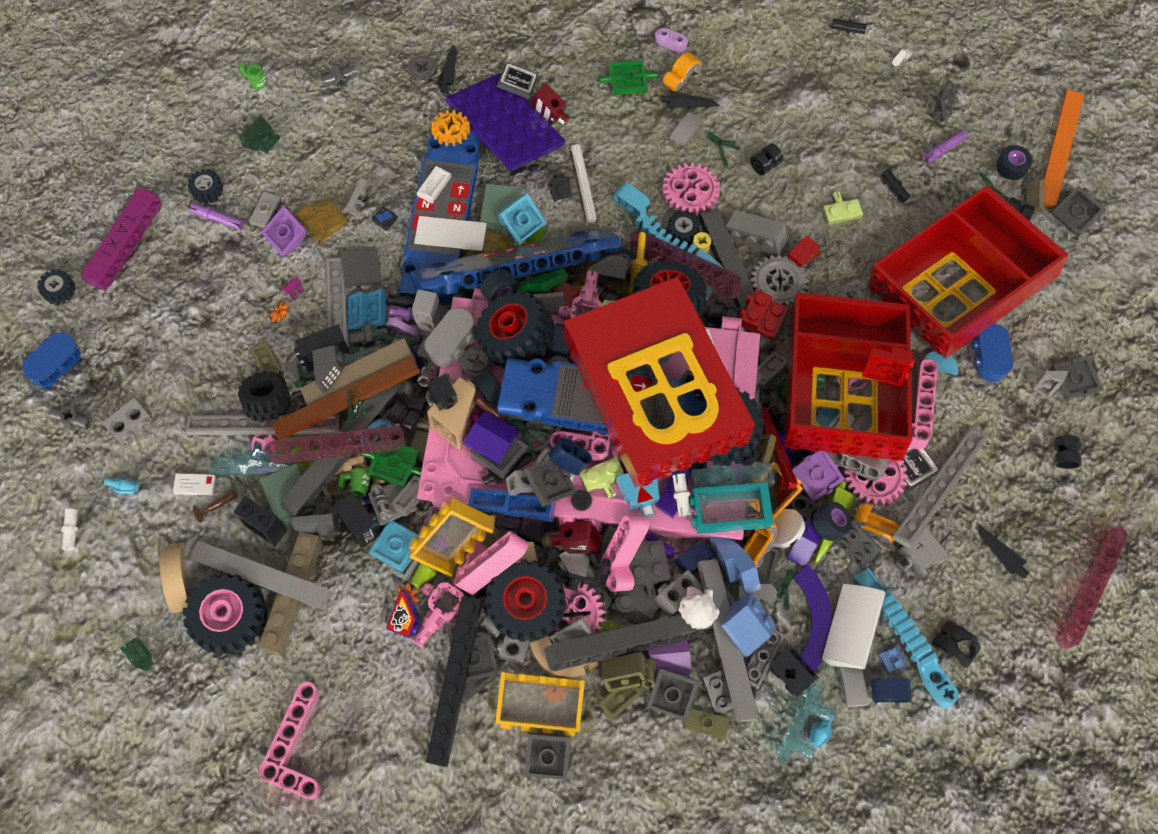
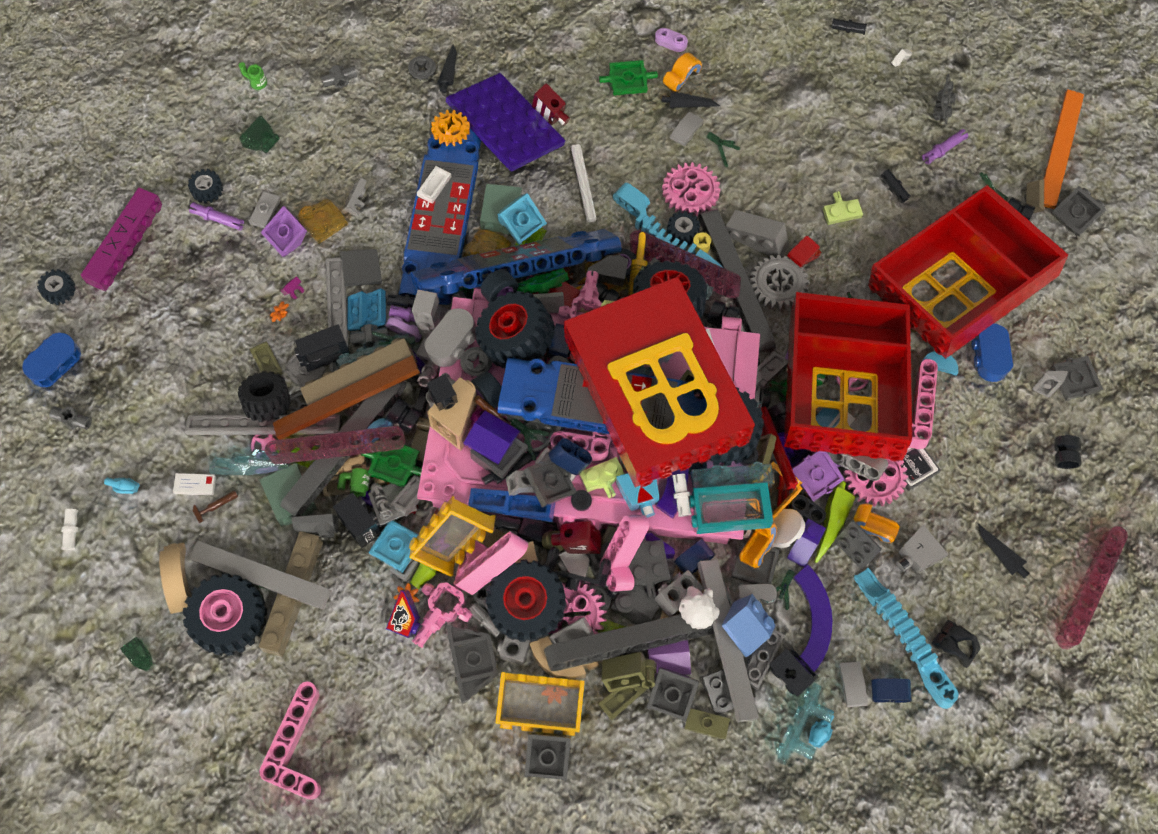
light grey brick [102,398,153,445] -> none
black window [233,496,287,547] -> none
clear green plant [294,363,315,388] -> none
dark grey slope [312,345,345,393] -> none
clear green plant [341,390,375,435] -> none
black tile [372,206,398,231] -> none
white sticker [414,216,487,251] -> none
black plate [425,596,483,767] -> none
tile [497,62,539,99] -> none
black bracket [550,173,572,200] -> none
medium blue slope [710,536,761,595] -> none
red plate [738,289,789,341] -> none
black wheel [750,143,784,176] -> none
black wheel [813,501,852,541] -> none
white slope [822,584,885,669] -> none
red plate [862,347,915,386] -> none
medium blue tile [878,646,907,674] -> none
light grey tile [892,427,988,549] -> none
black wheel [996,145,1033,180] -> none

